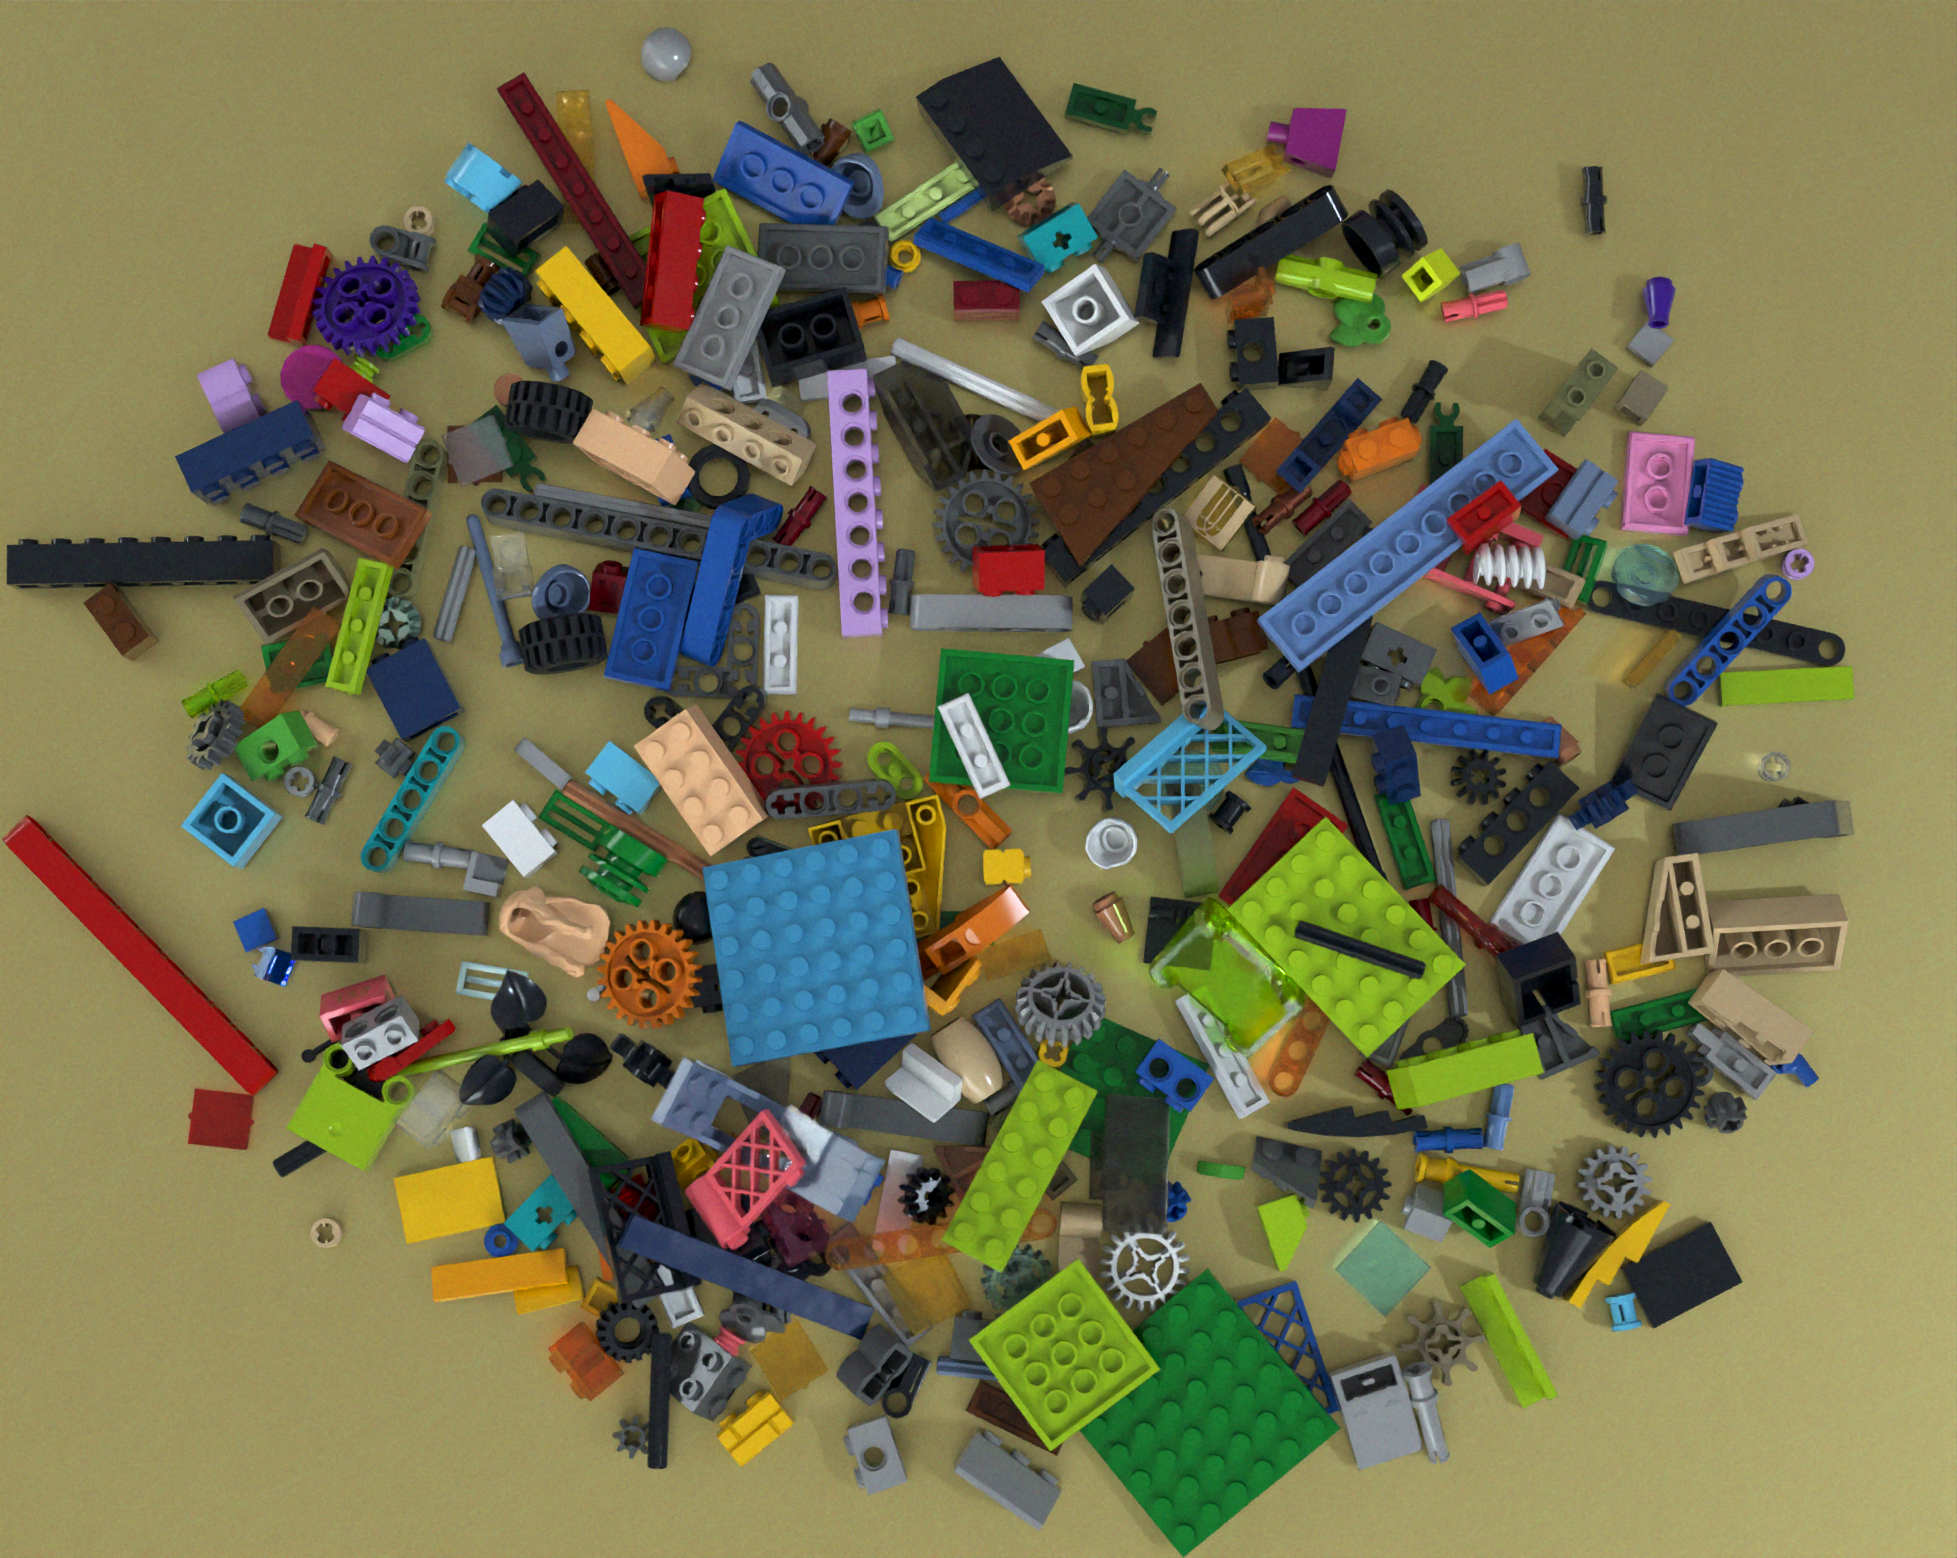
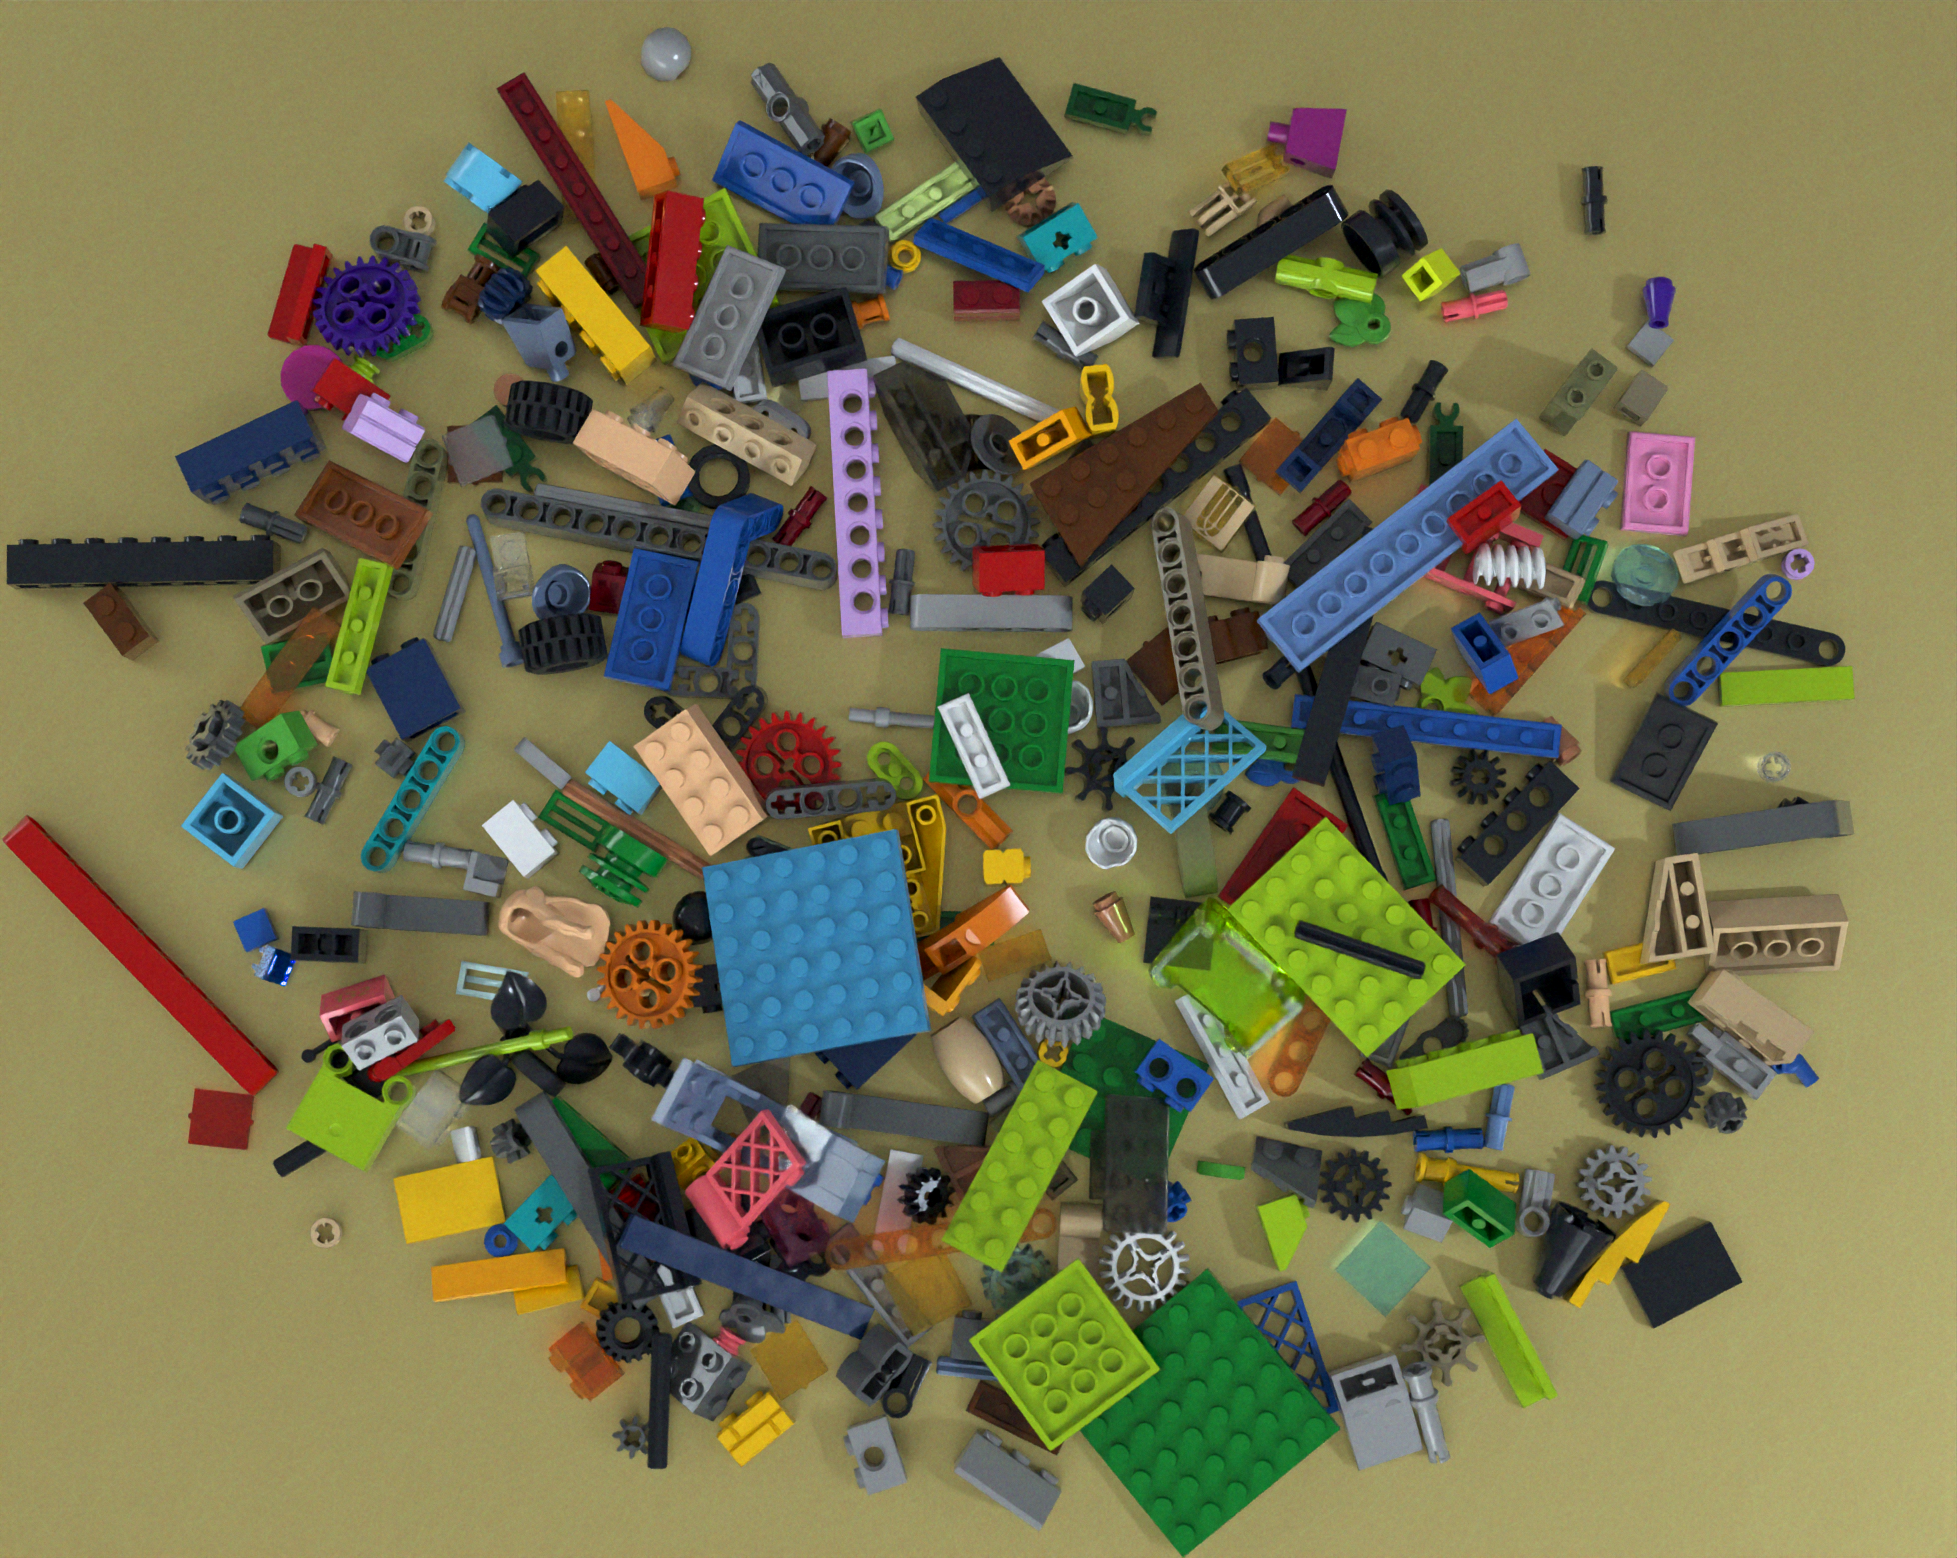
clear neon green axle [181,670,248,719] -> none
lavender brick [197,358,267,433] -> none
sand green gear [375,597,421,649] -> none
black wing [642,173,716,208] -> none
white tile [763,595,799,695] -> none
white panel [885,1043,963,1122] -> none
dark grey plate [1087,168,1177,263] -> none
clear orange bracket [1225,267,1275,324] -> none
copper pin [1252,486,1313,535] -> none
dark blue gear [1568,779,1639,831] -> none
medium azure bush [1605,1292,1642,1331] -> none
blue brick [1684,458,1744,534] -> none

